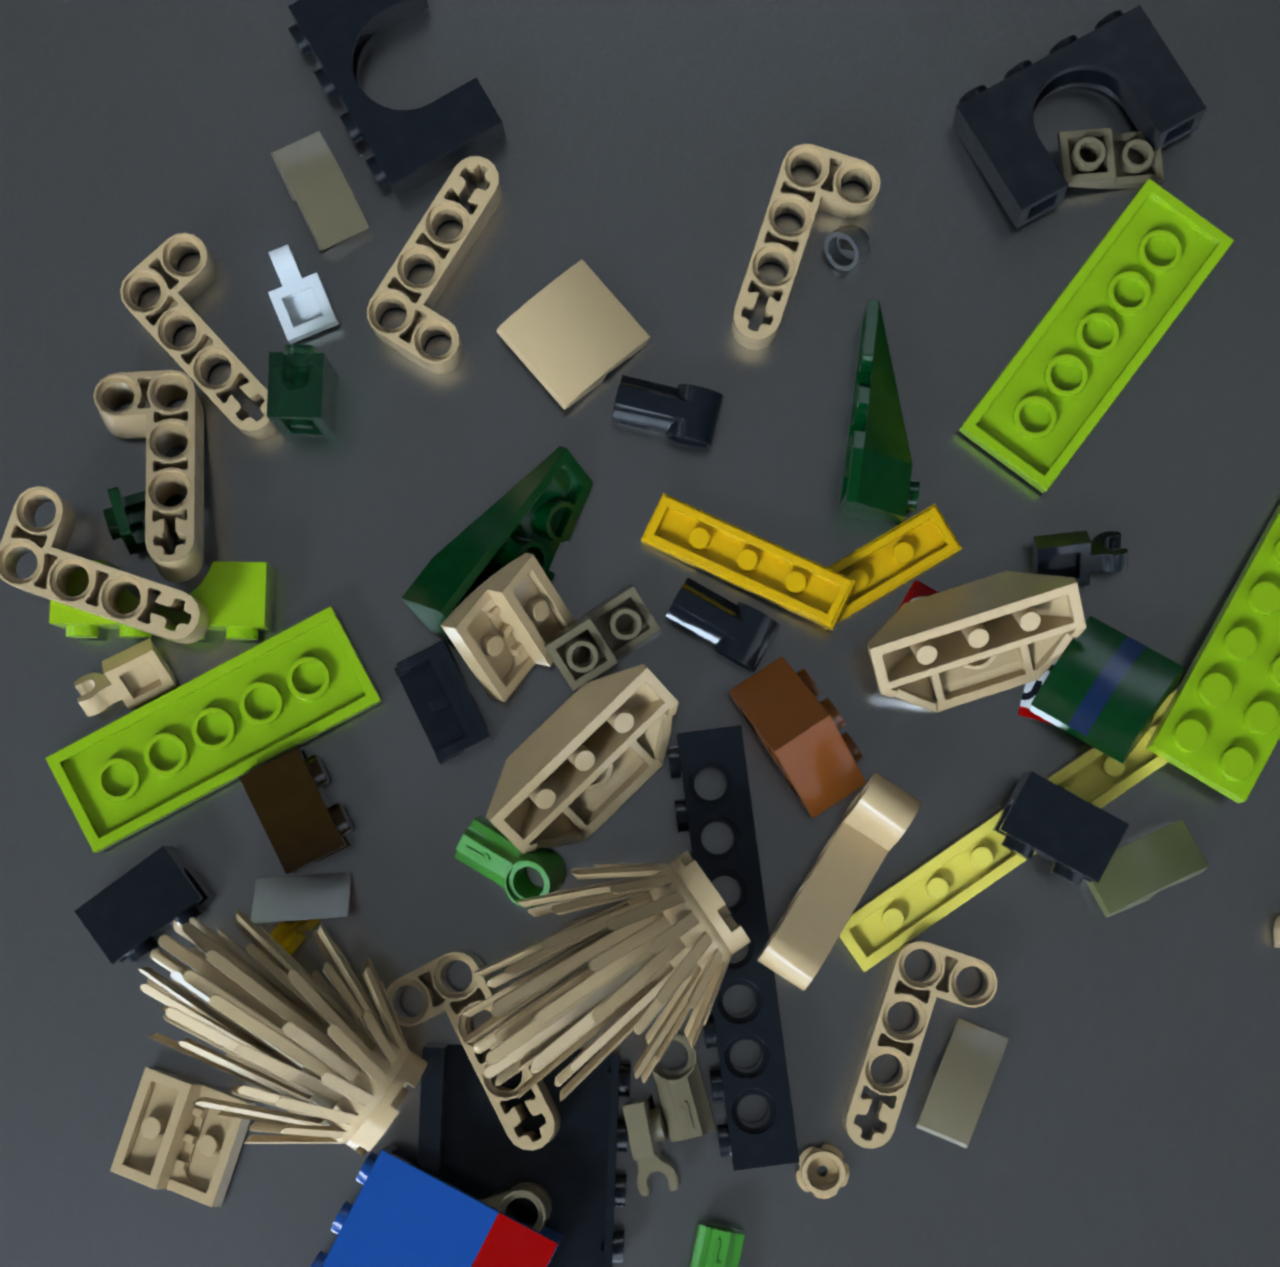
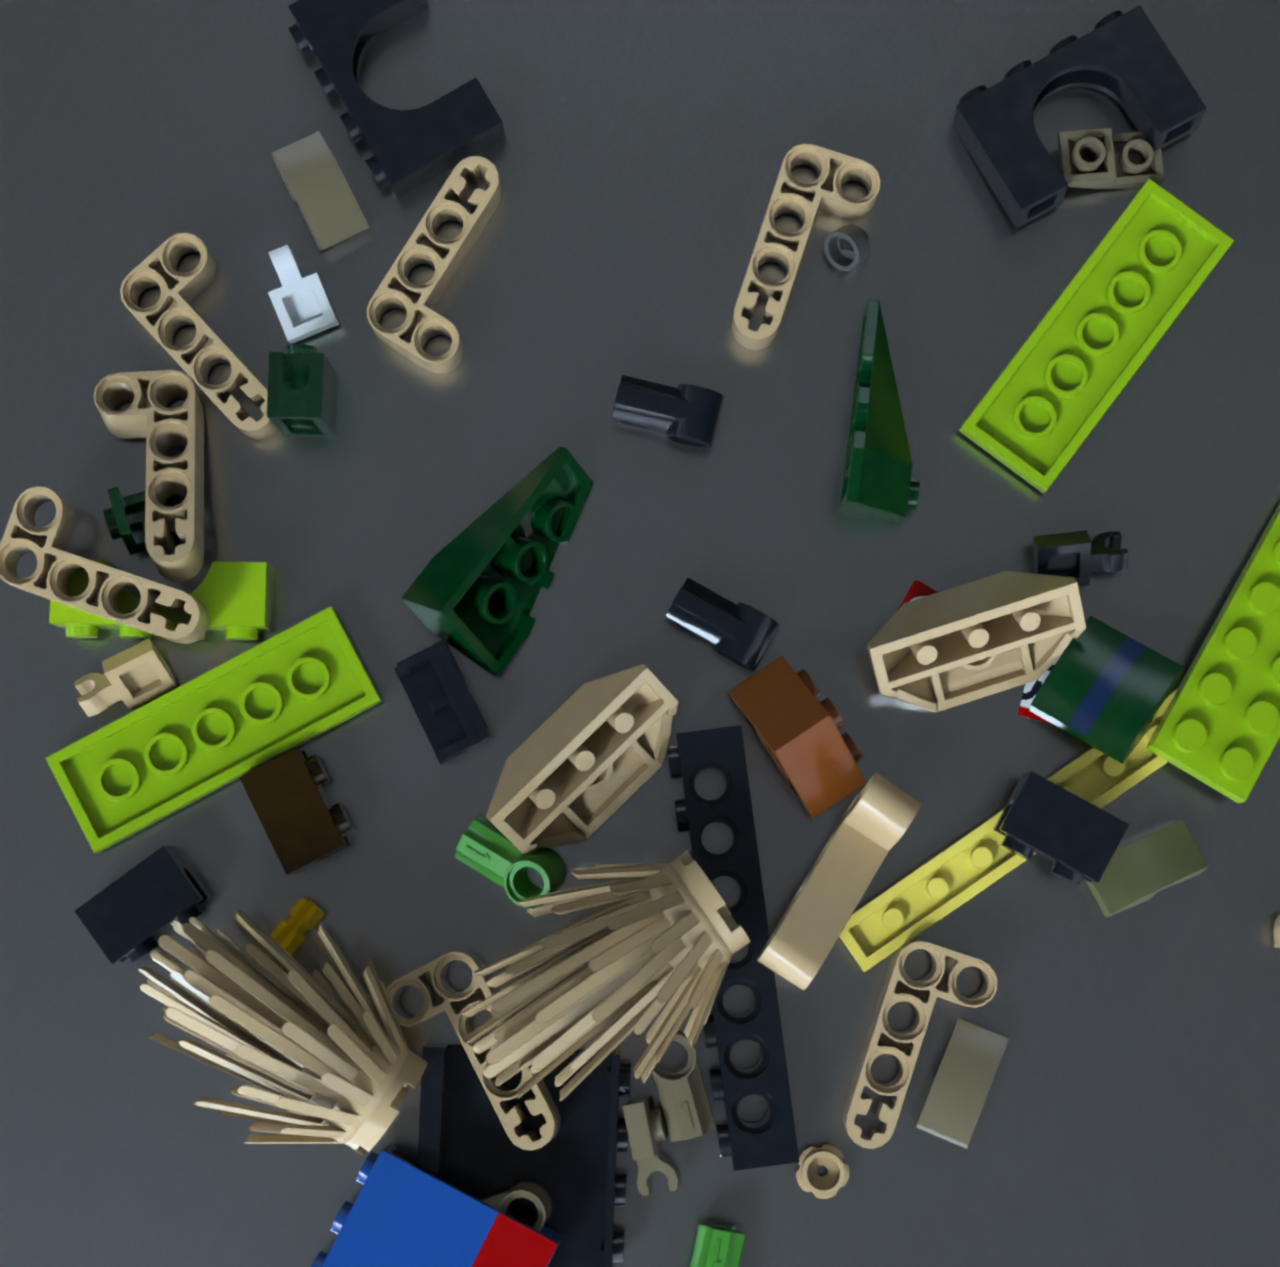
tan slope [110,1067,257,1208] -> none
white sticker [251,872,351,924] -> none
tan slope [441,553,575,702] -> none
tan slope [496,259,651,410] -> none
dark tan slope [544,583,661,691] -> none
yellow tile [641,493,856,631] -> none
yellow tile [822,504,963,631] -> none

